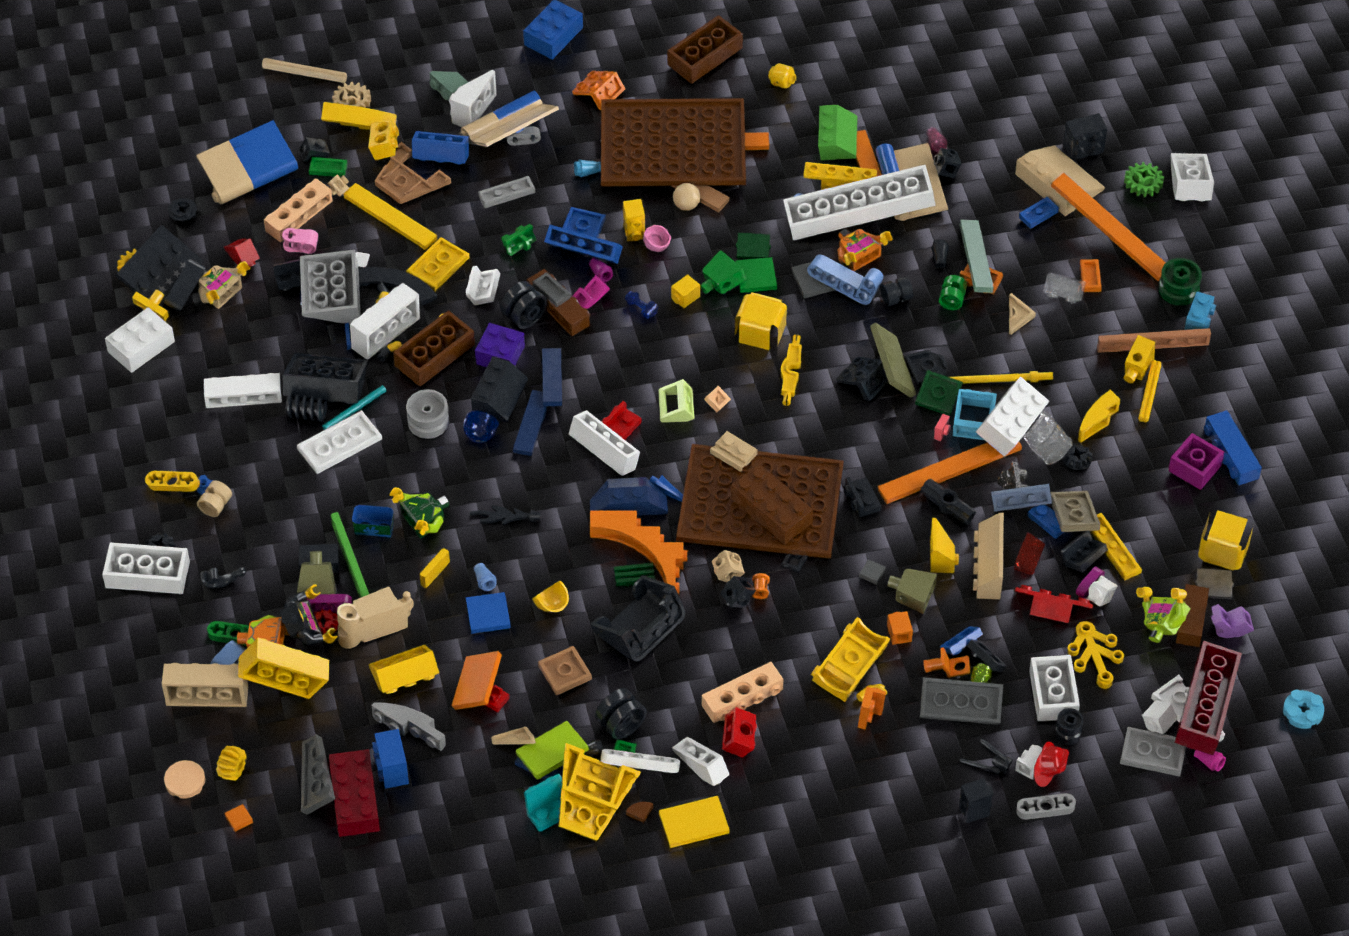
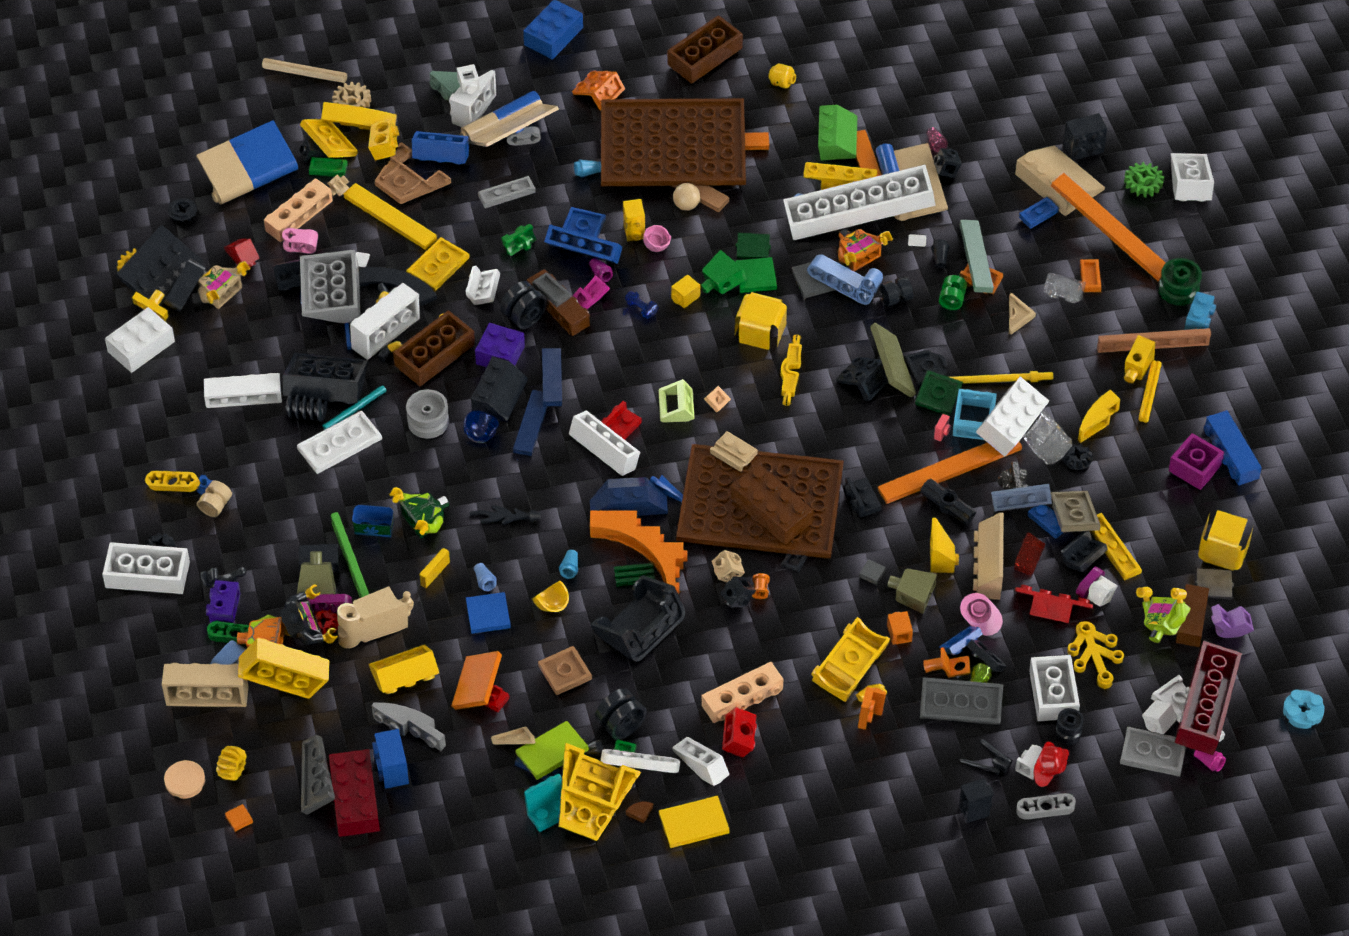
none -> dark purple brick [206,580,241,623]
none -> yellow tile [300,119,358,158]
none -> white brick [457,64,480,94]
none -> dark azure cone [559,550,578,579]
none -> white sticker [908,234,926,247]
none -> bright pink piece [960,593,1003,636]

